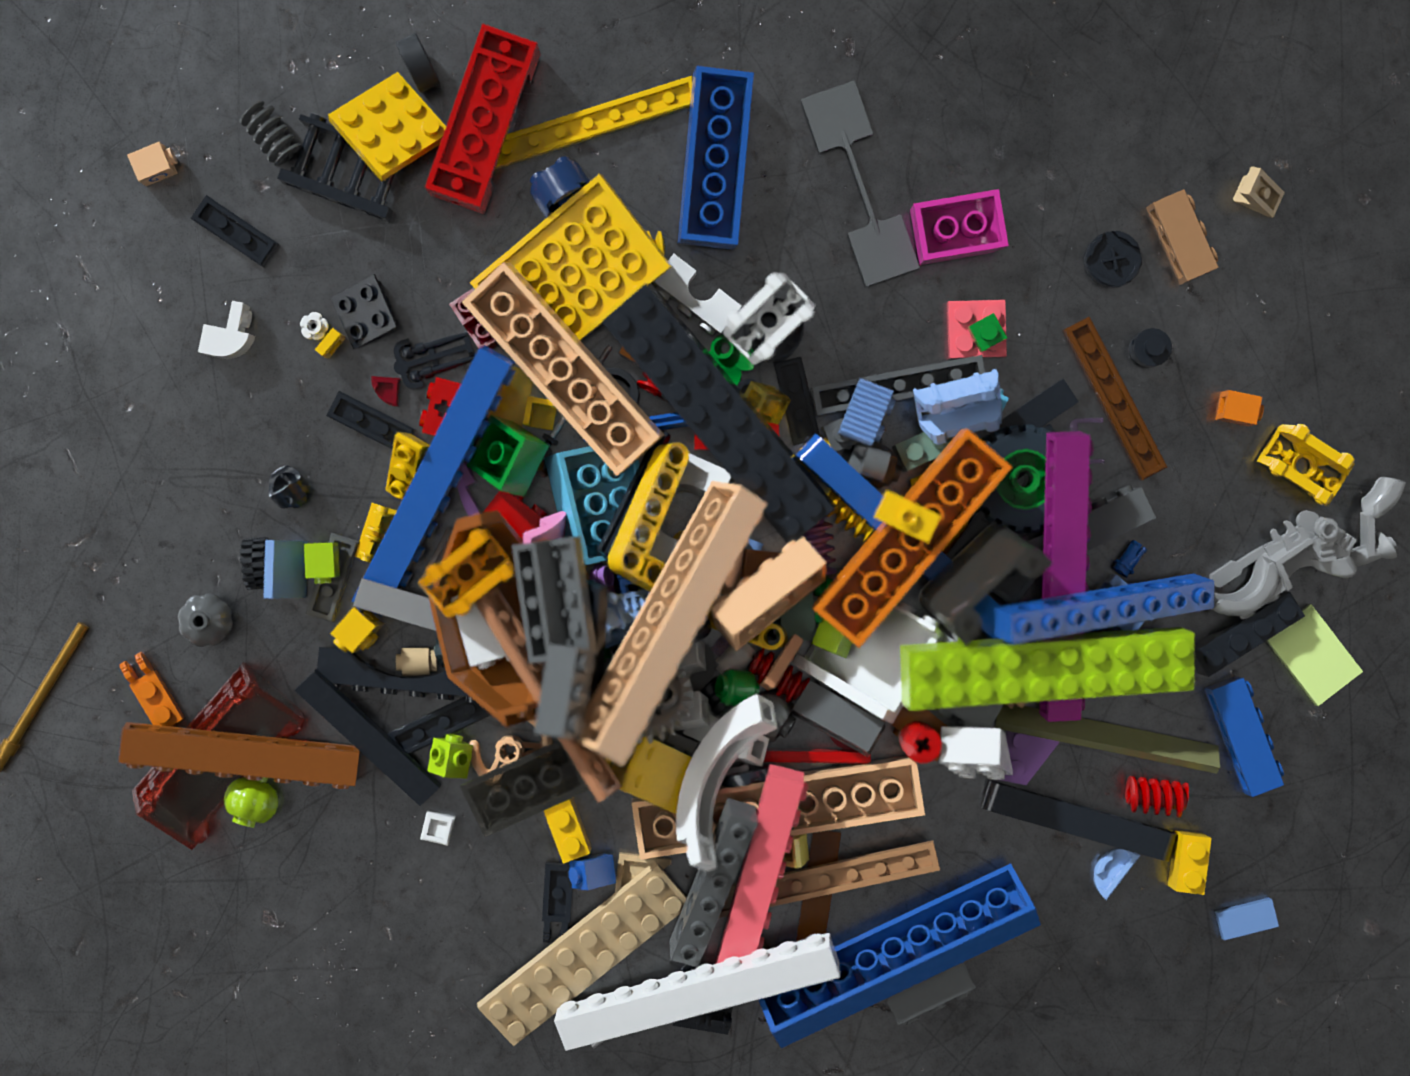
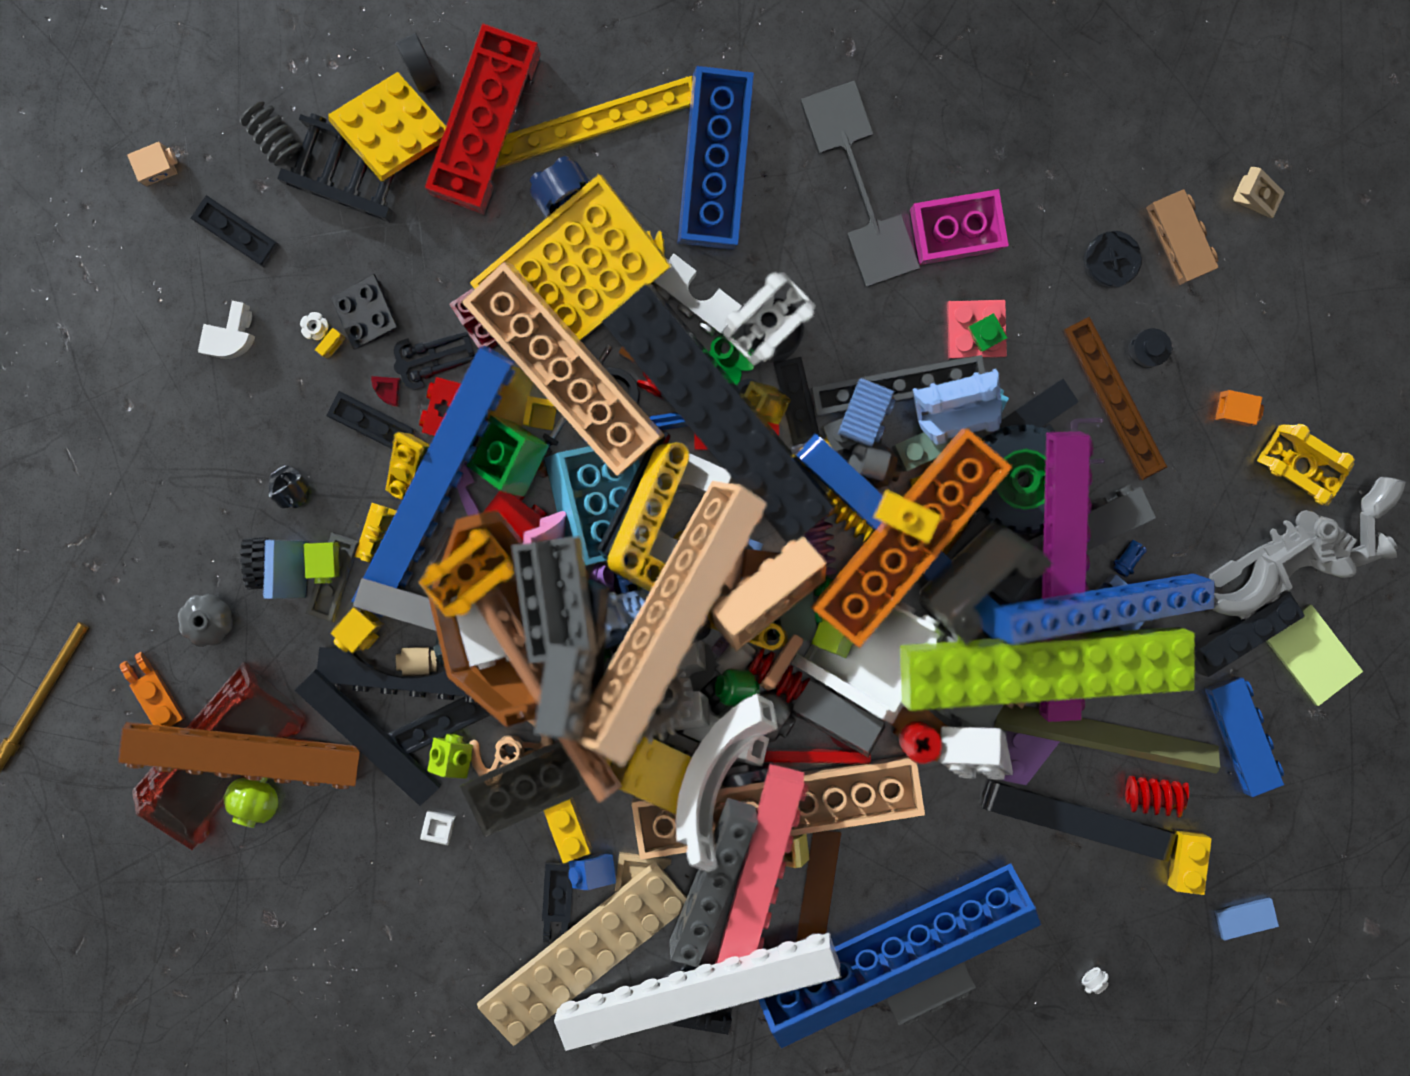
medium nougat plate [719,840,940,918] -> none
light blue tile [1094,848,1141,900] -> none
none -> white plate [1082,967,1109,994]

